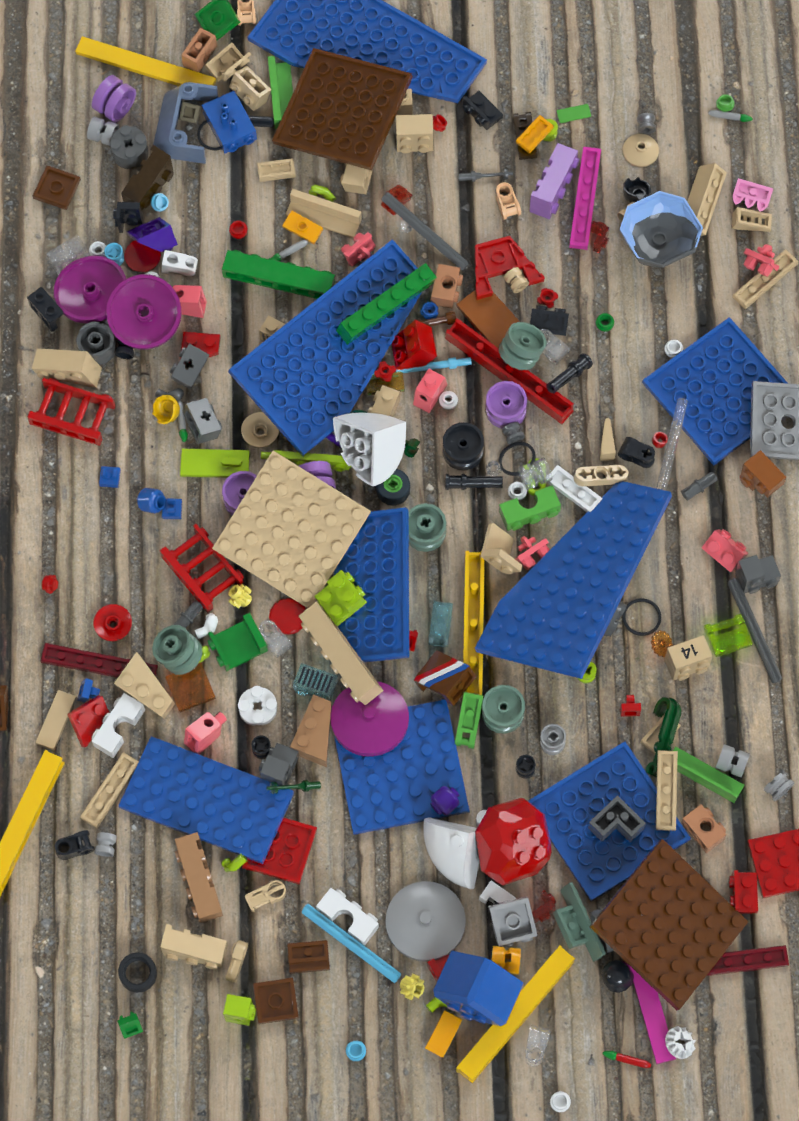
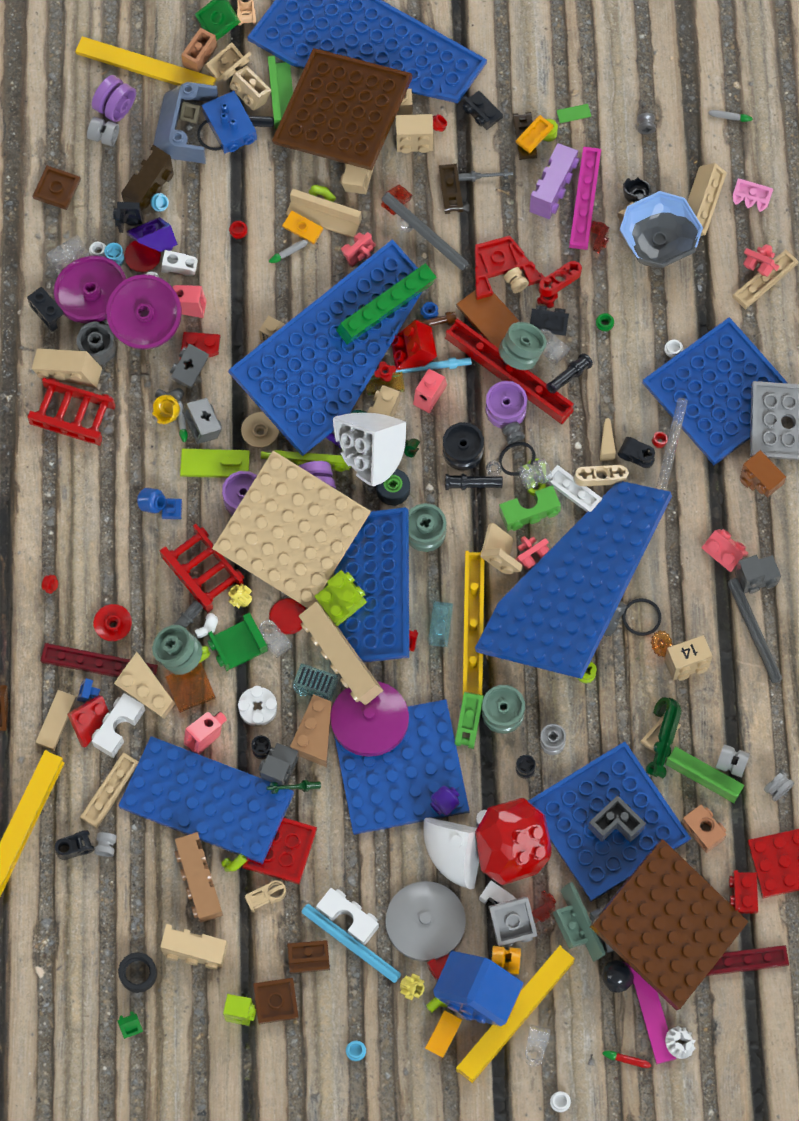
blue tile [99,466,121,488] -> none
dark grey brick [110,125,148,169] -> none
black wheel [115,339,134,360] -> none
green brick [222,250,335,299] -> none
tan piece [225,940,248,983] -> none
tan plate [257,158,296,182] -> none
reddish brown panel [413,650,477,706] -> none
nougat brick [431,264,463,309] -> none
white plate [439,391,458,410] -> none
light nougat piece [496,182,521,220] -> none
white plate [508,482,527,500] -> none
red tile [620,695,641,717] -> none
tan dish [623,134,659,167] -> none
tan tile [656,750,678,831] -> none
dark grey axle [681,472,718,501] -> none
clear neon green plate [704,614,753,657] -> none
bright green plate [716,94,734,112] -> none
tan slope [732,207,772,232] -> none
none -> dark brown plate [439,163,463,214]
none -> red beam [538,261,582,297]

